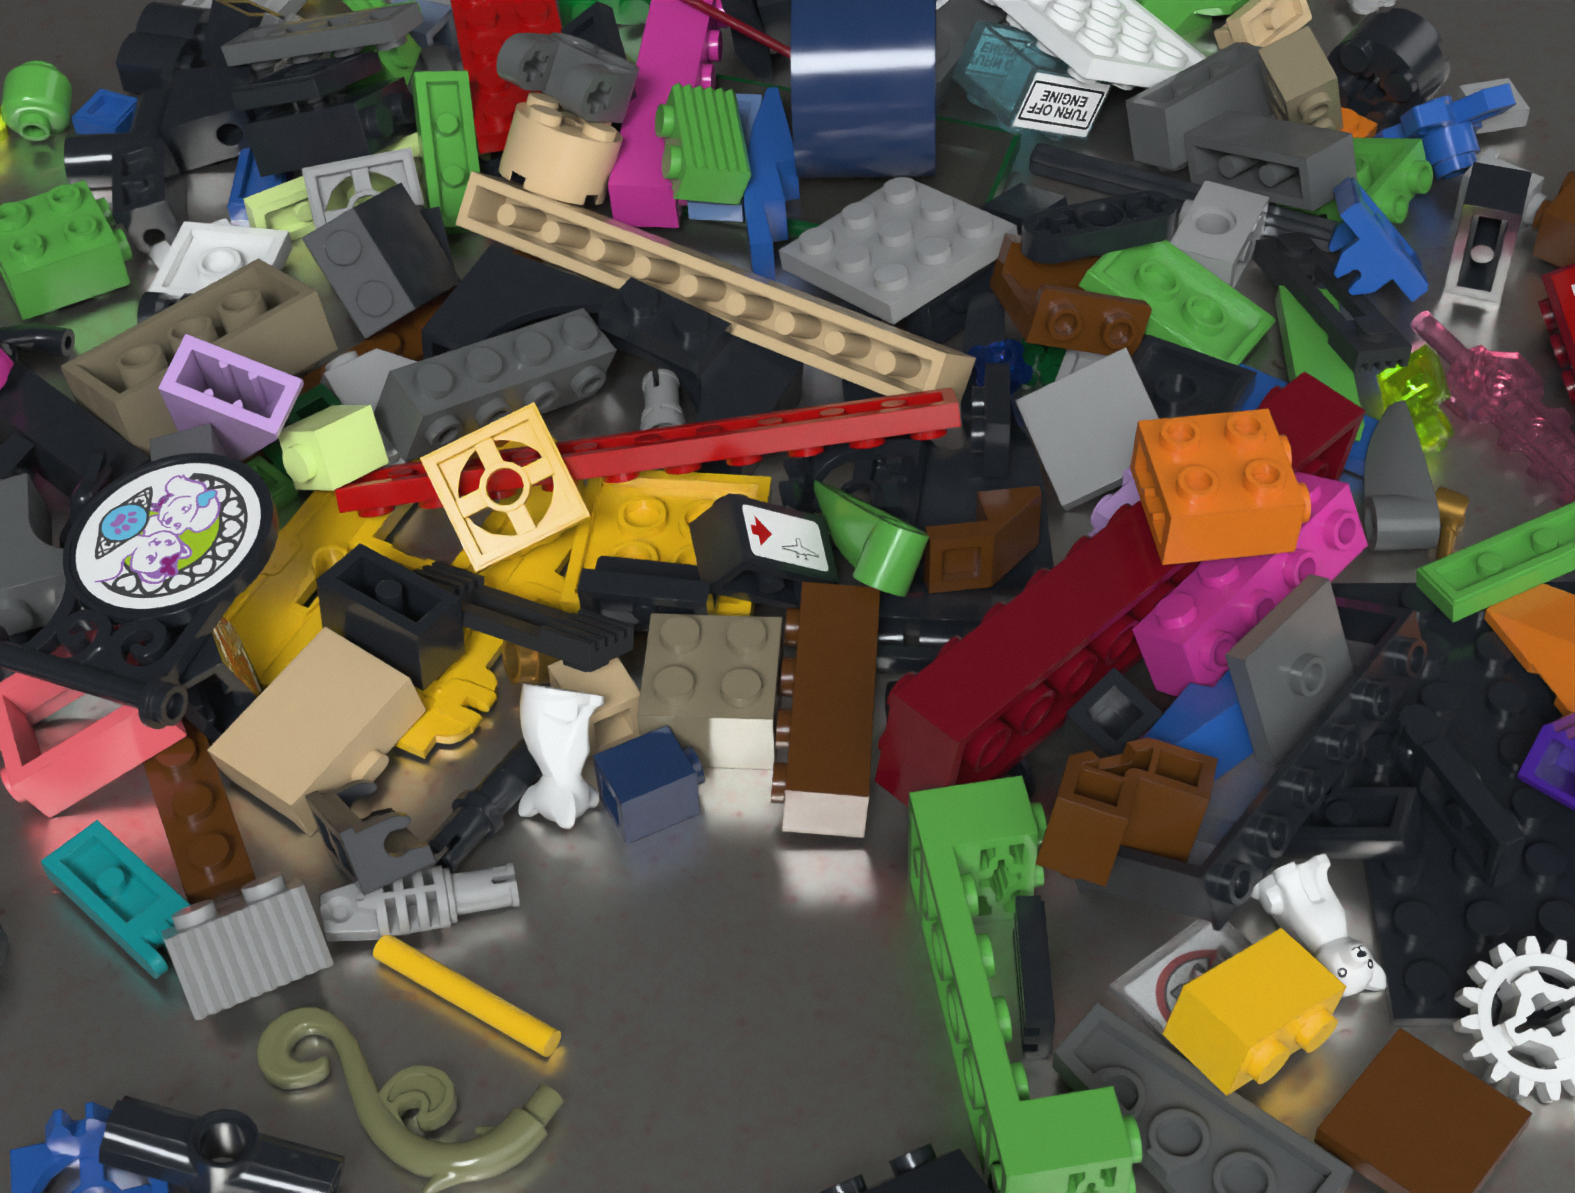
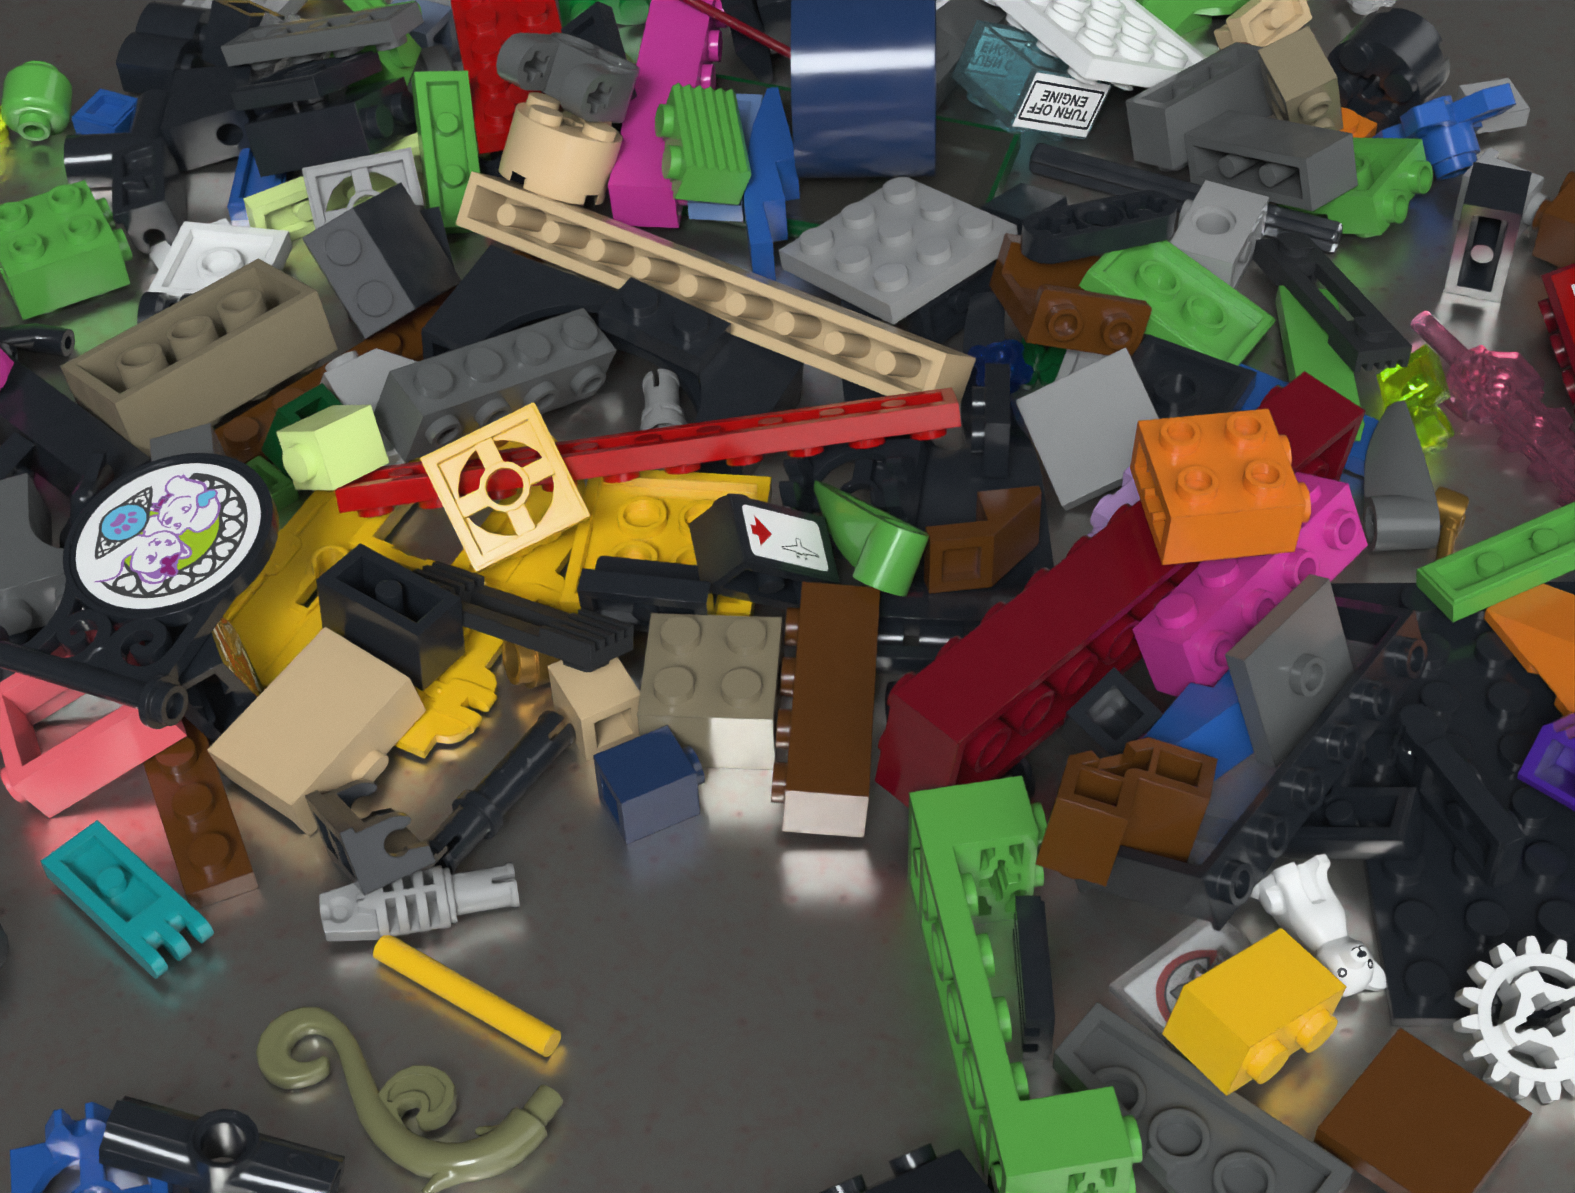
lavender slope [158,334,304,462] -> none
light grey brick [161,872,334,1021] -> none
white animal [518,683,604,829] -> none
blue piece [1328,176,1429,302] -> none

